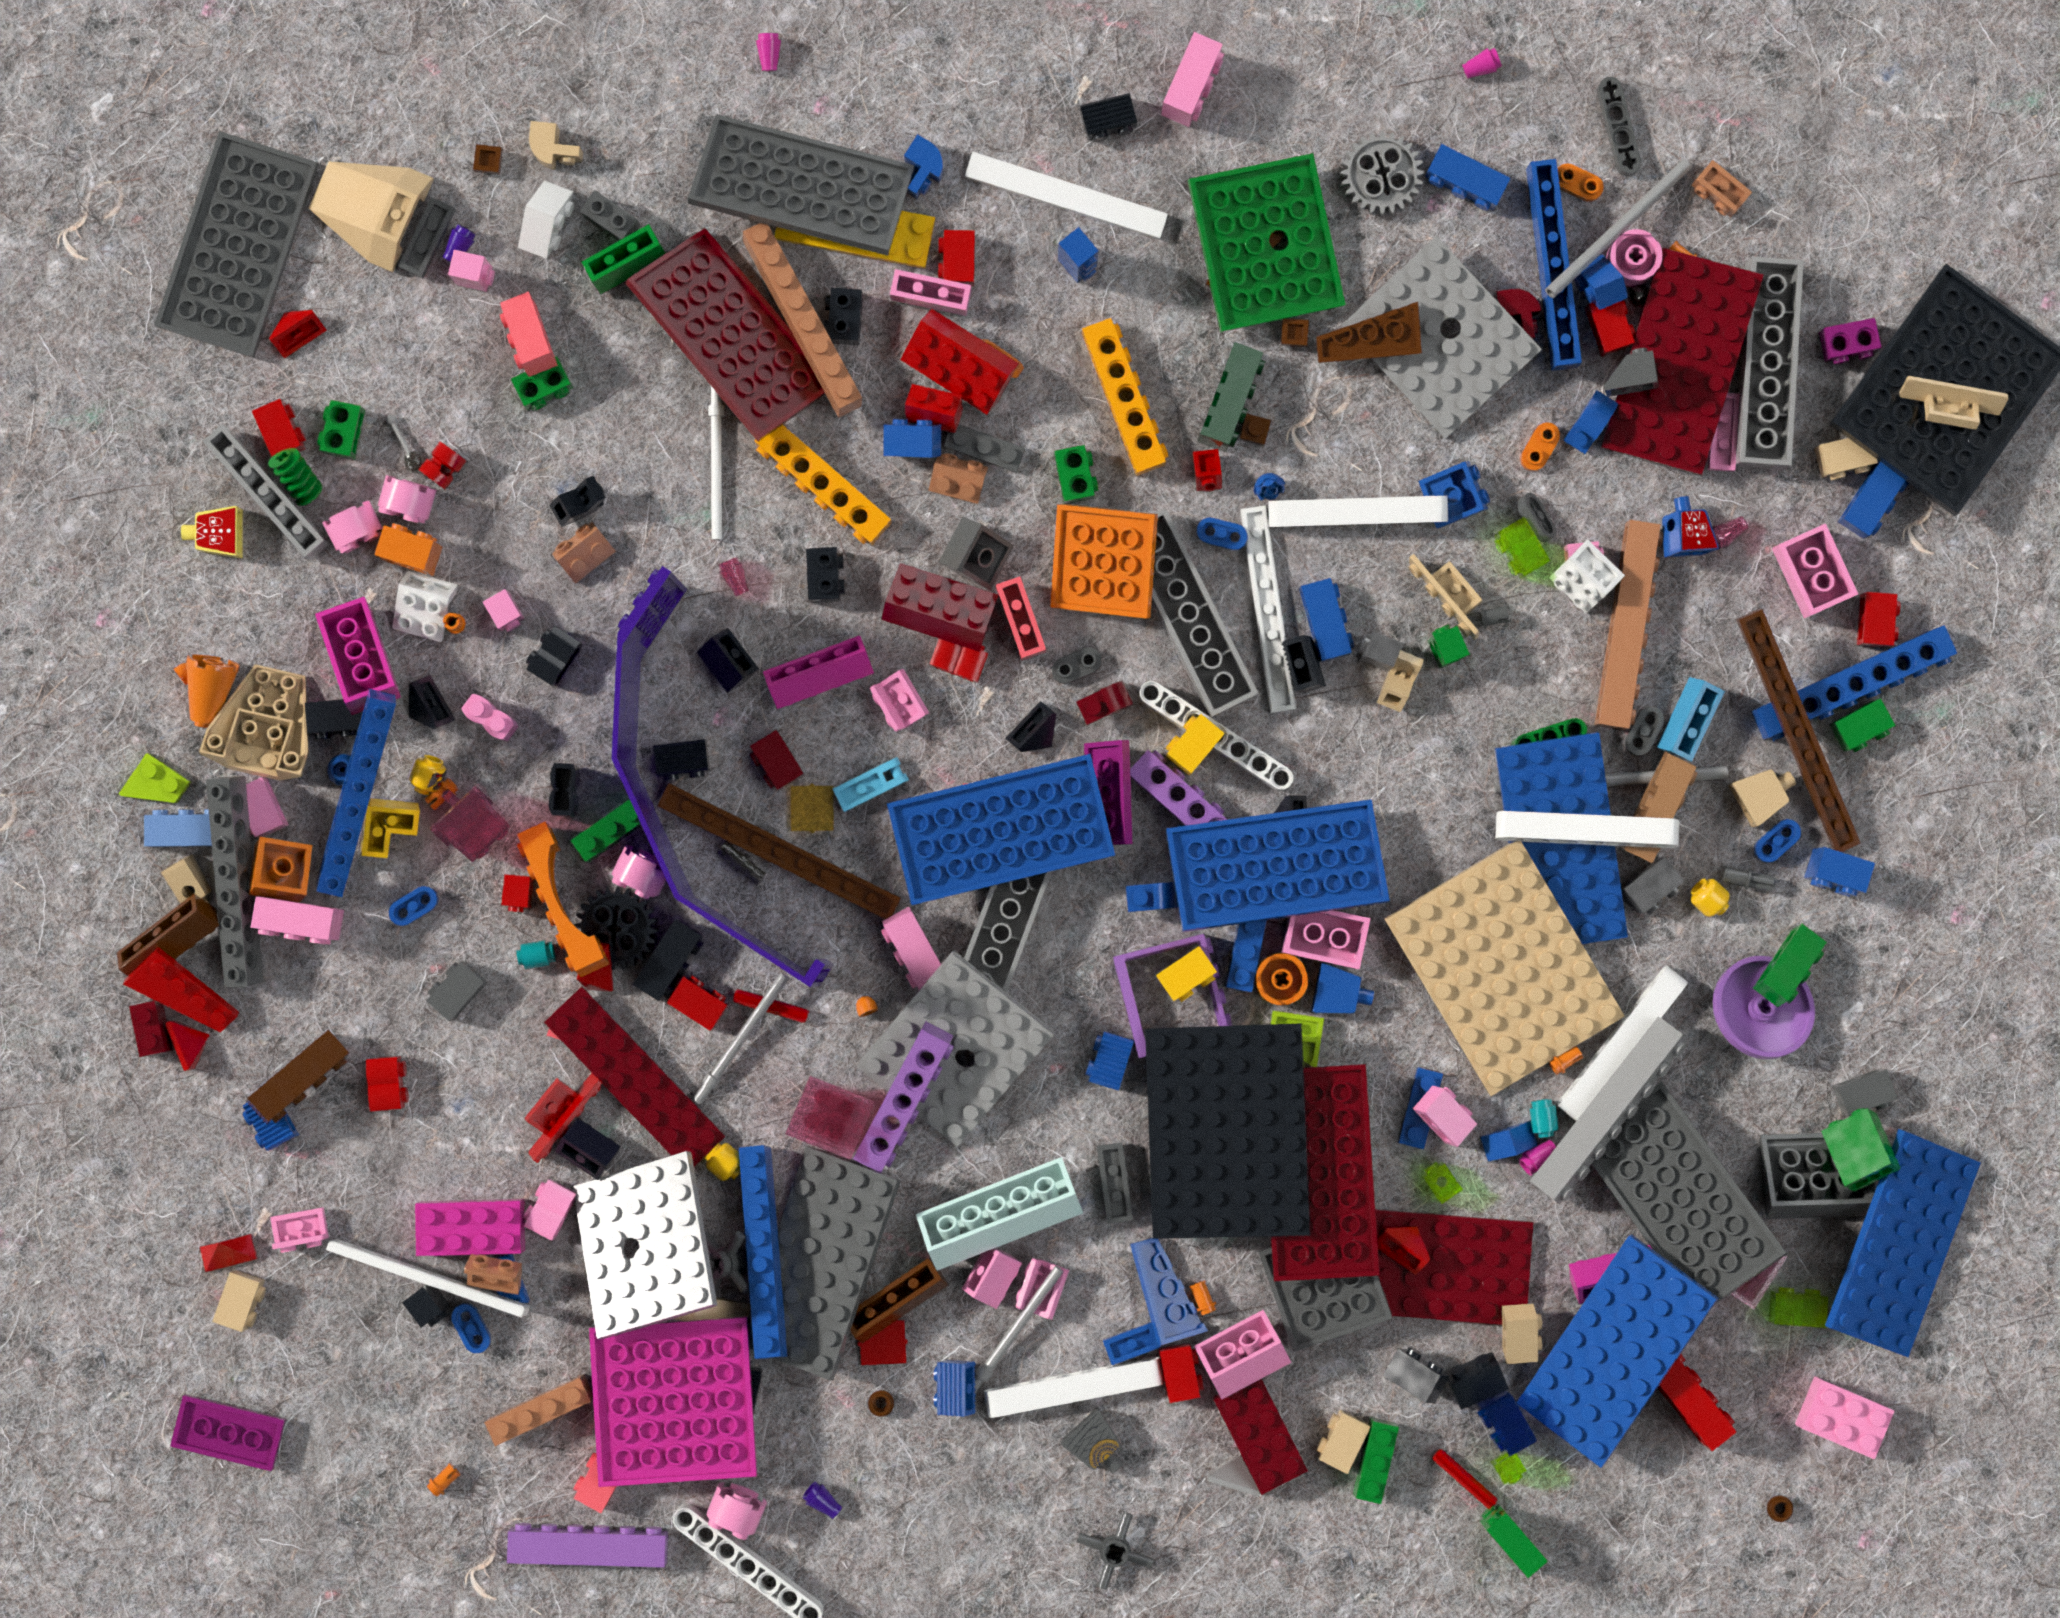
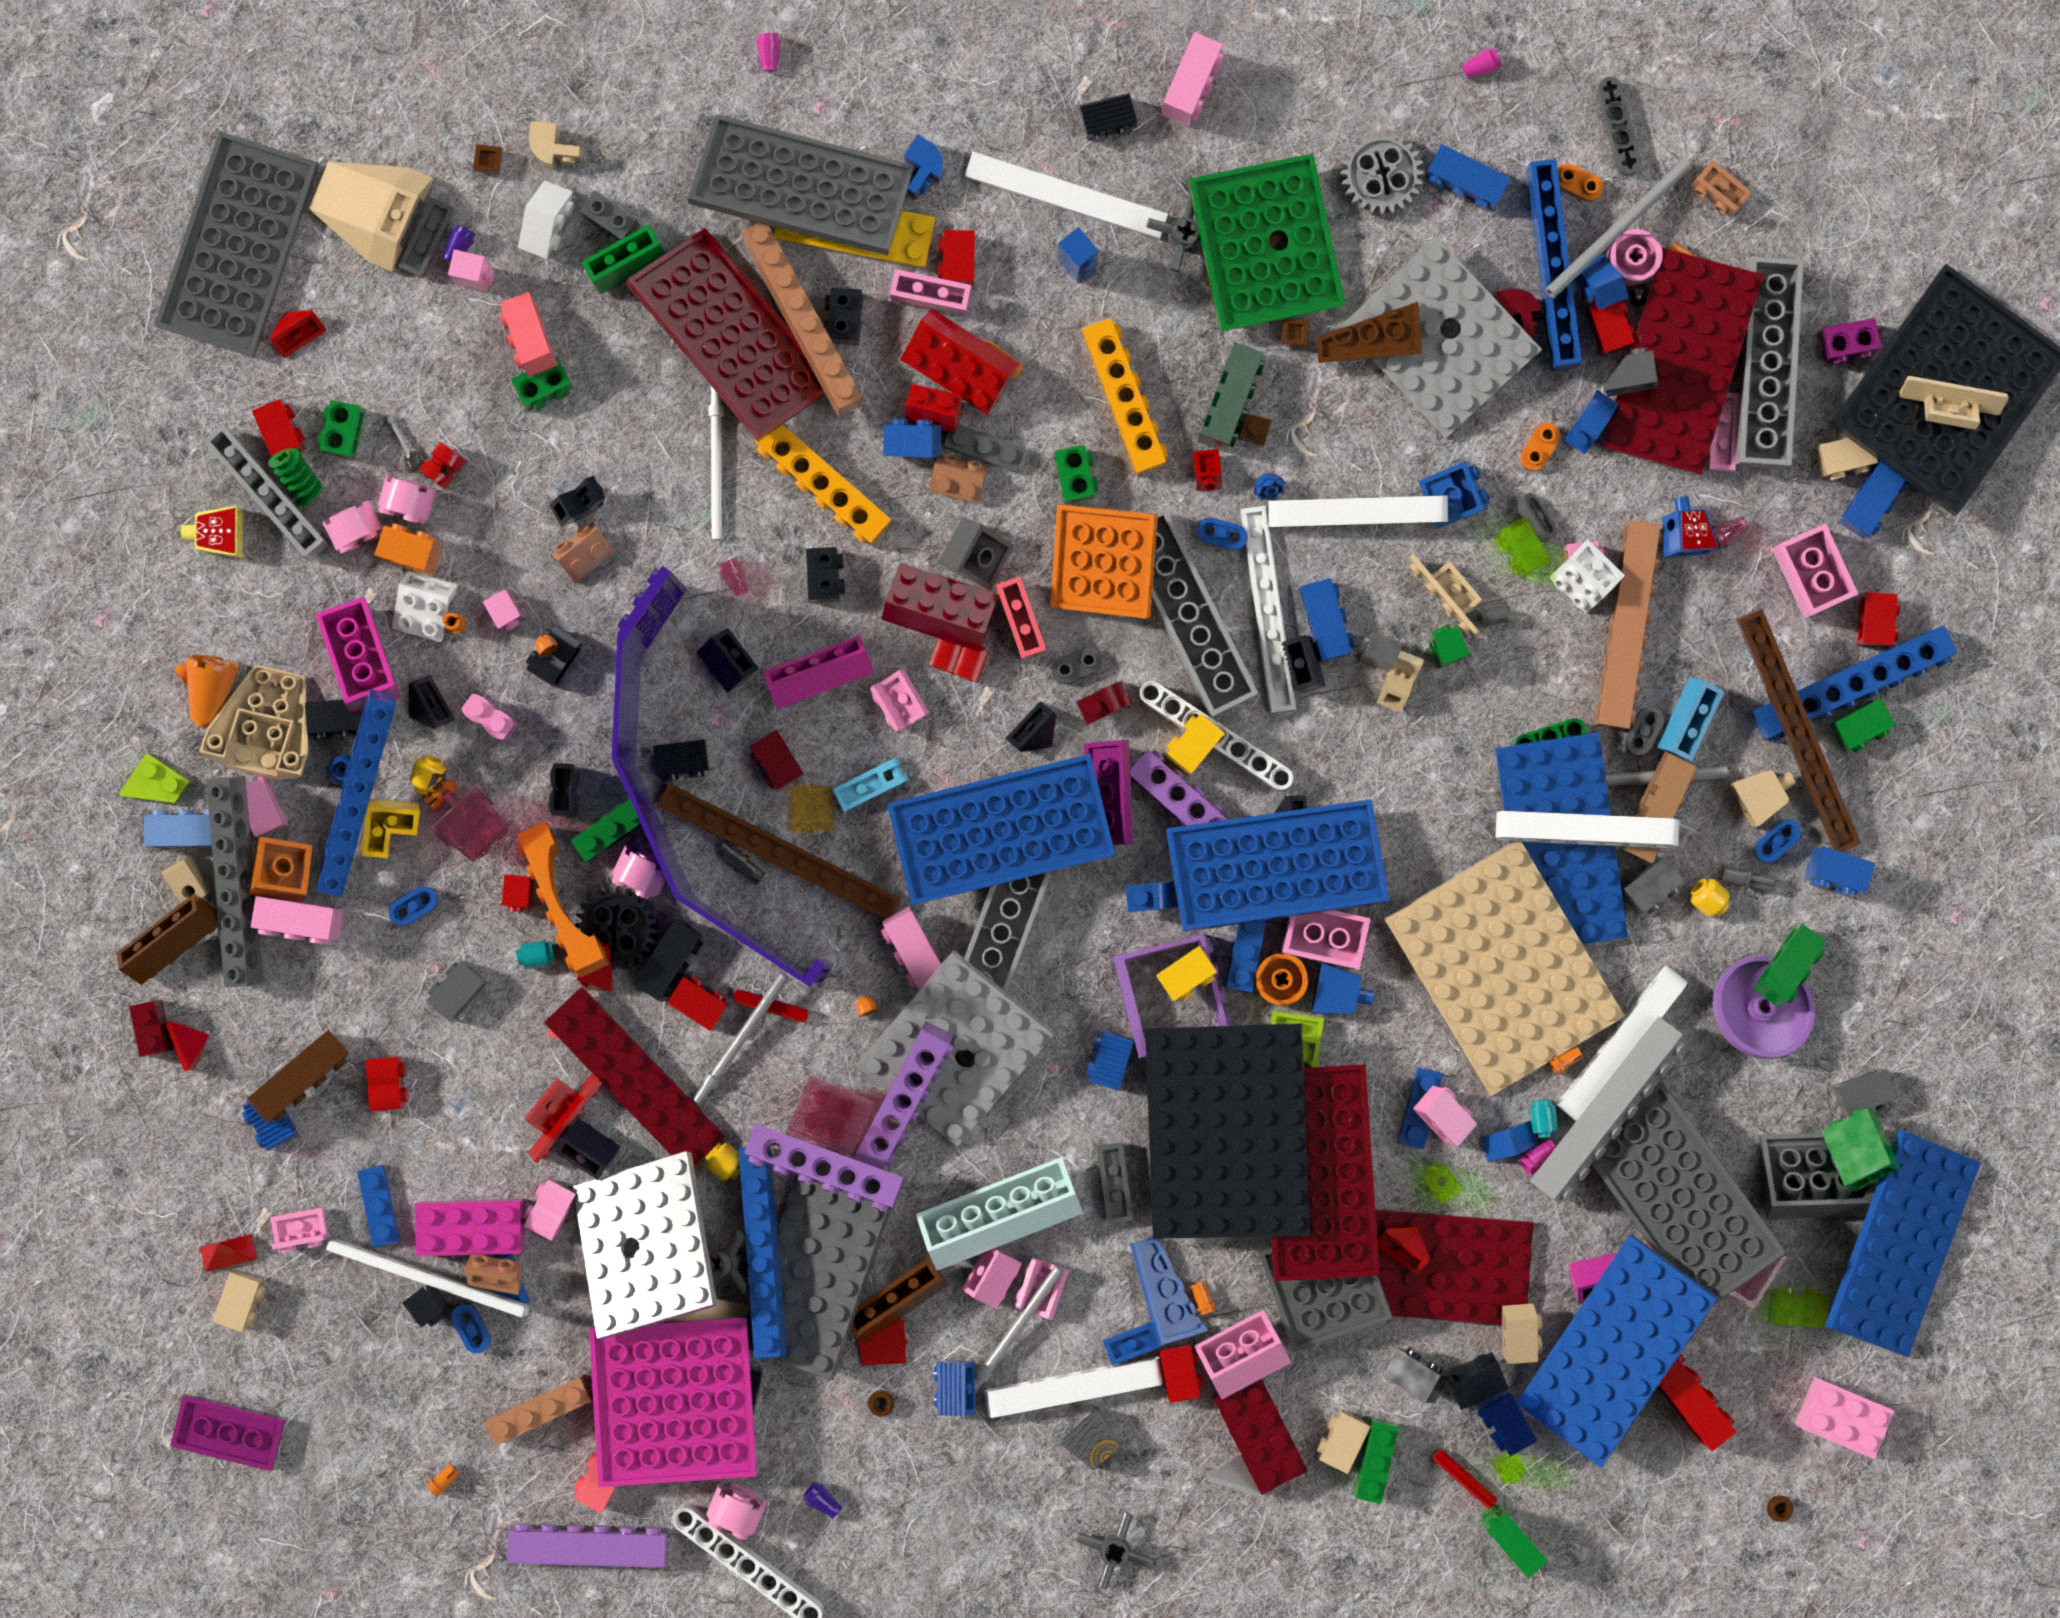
red wing [123,947,239,1033] -> none
none -> blue plate [357,1165,400,1247]
none -> orange hinge [535,634,558,657]
none -> medium lavender brick [744,1124,905,1212]
none -> dark grey bar [1146,195,1201,272]

